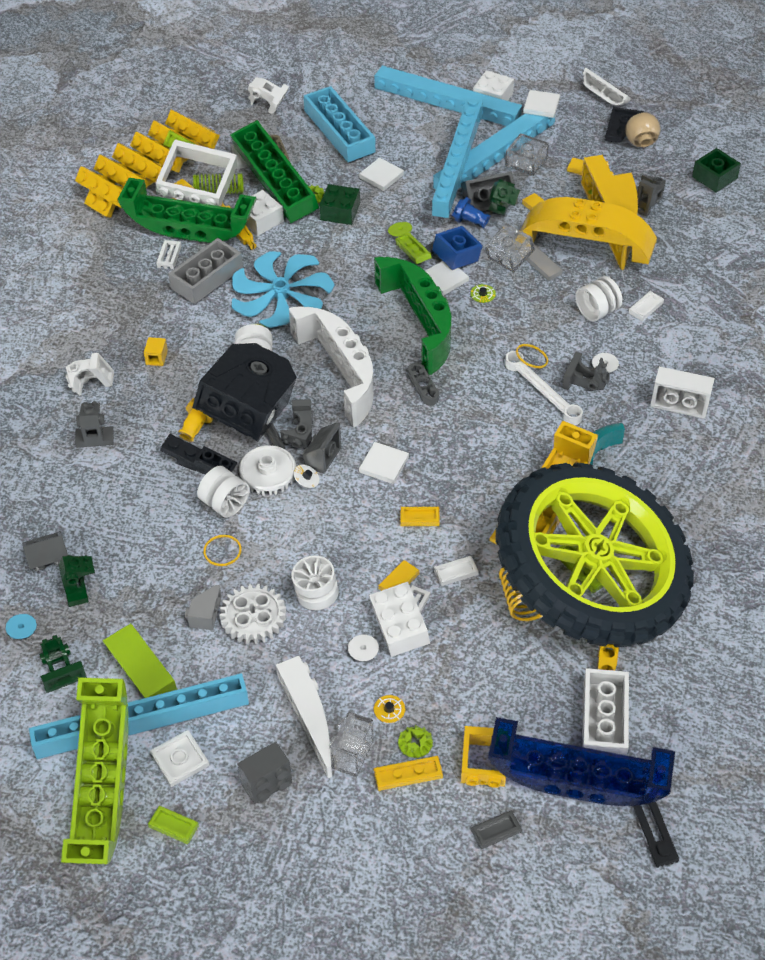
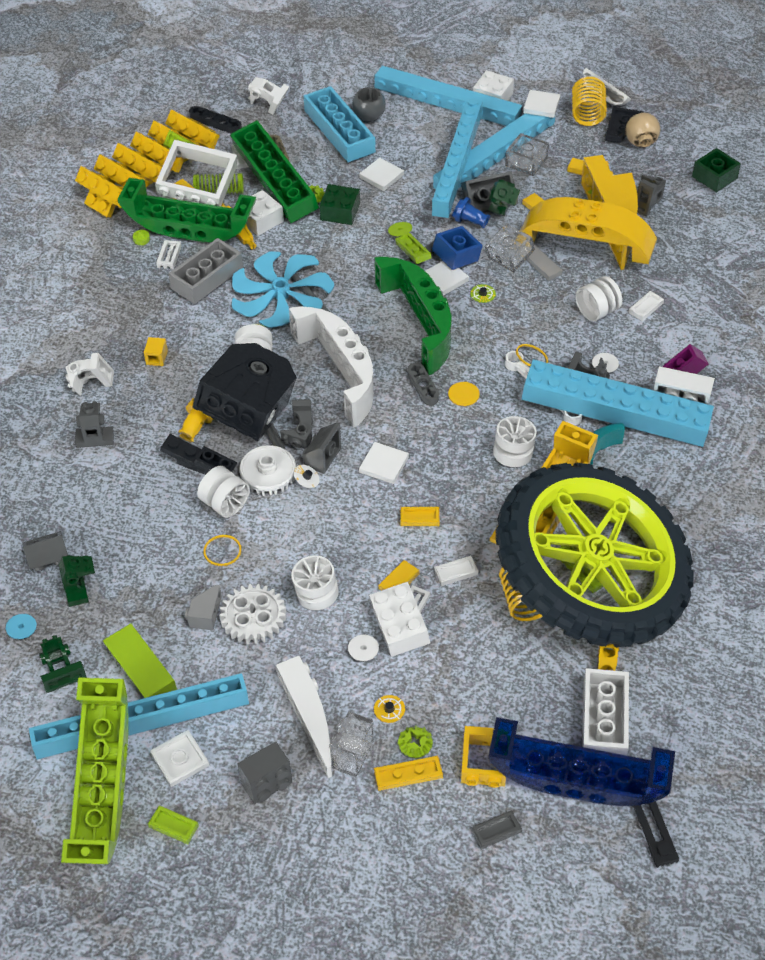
none -> lime tile [133,230,150,245]
none -> black beam [189,106,242,134]
none -> dark grey wheel [352,87,386,121]
none -> yellow piece [448,382,480,406]
none -> white wheel [493,416,537,467]
none -> medium azure brick [521,359,714,447]
none -> yellow piece [572,77,607,126]
none -> magenta slope [663,344,709,374]

